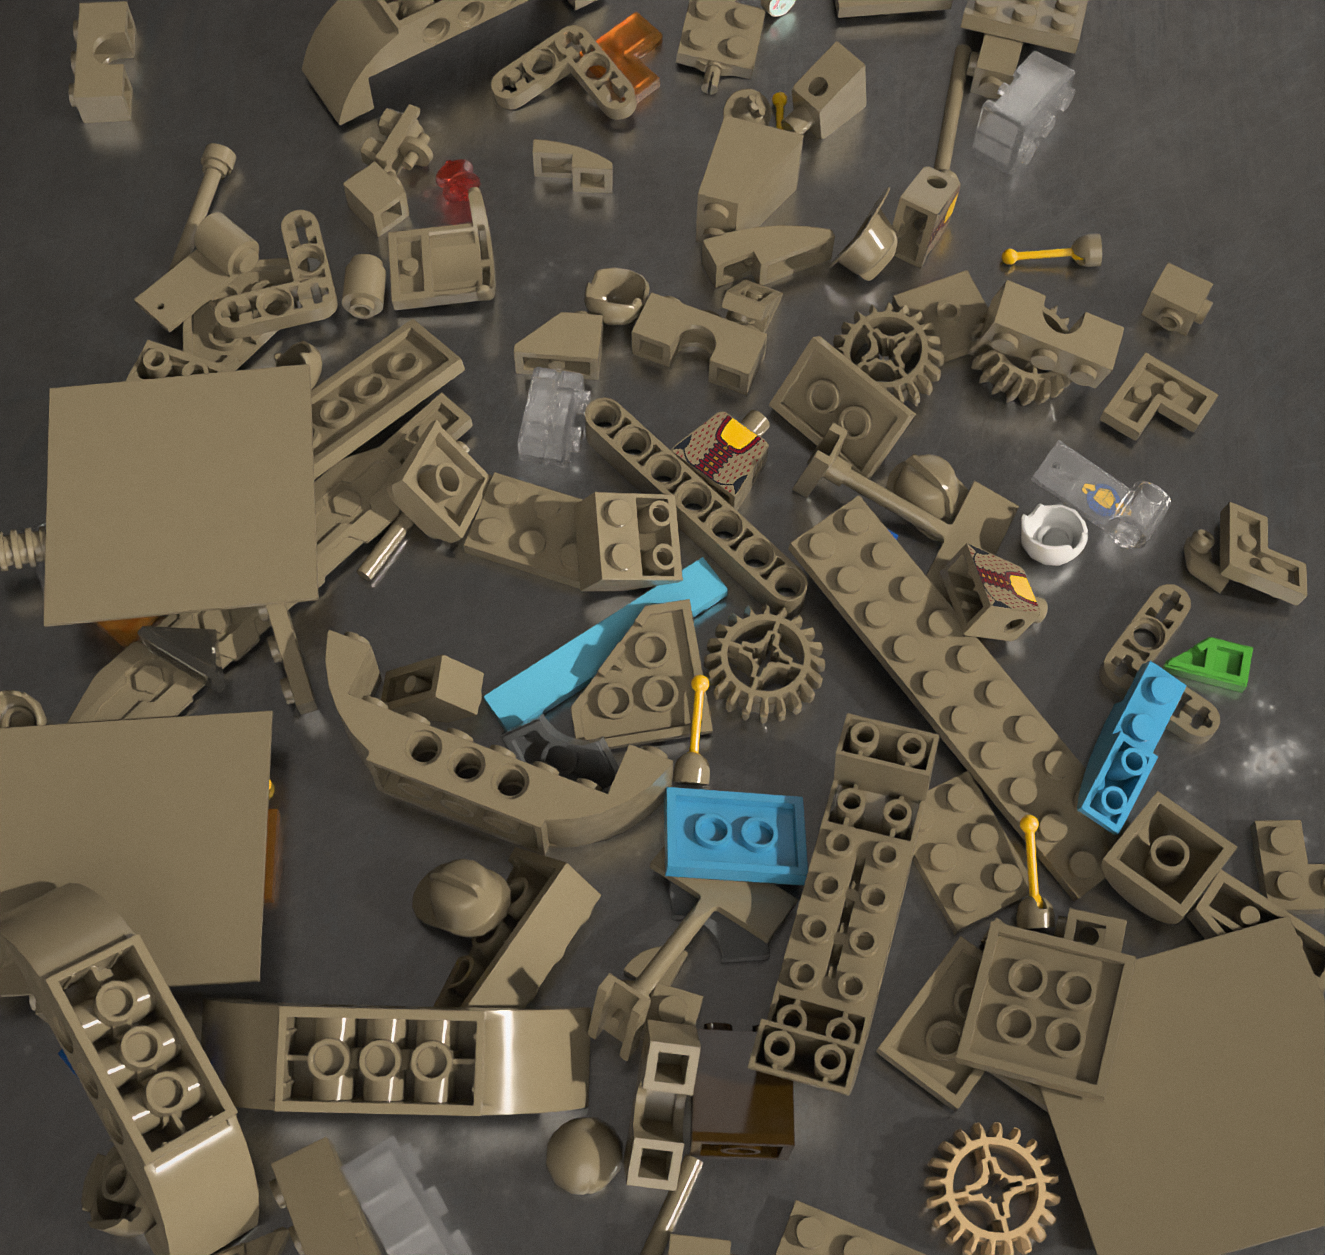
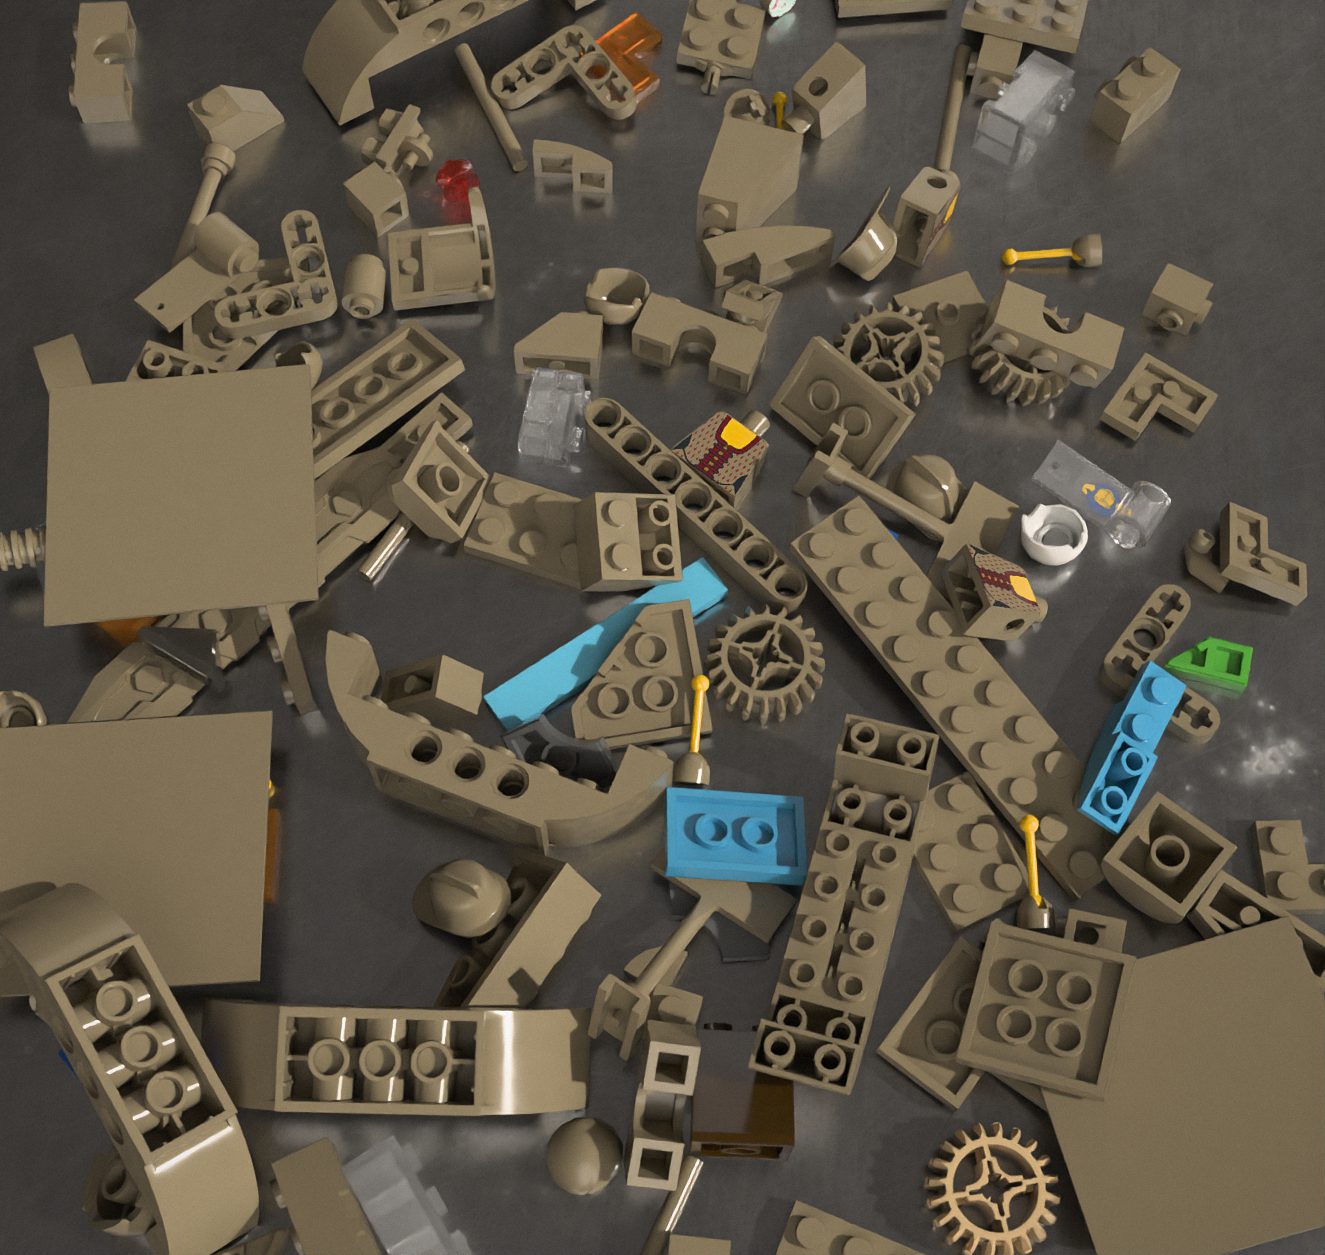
none -> dark tan slope [33,333,93,394]
none -> dark tan slope [187,85,284,151]
none -> dark tan bar [454,43,528,171]
none -> dark tan brick [1090,47,1181,144]

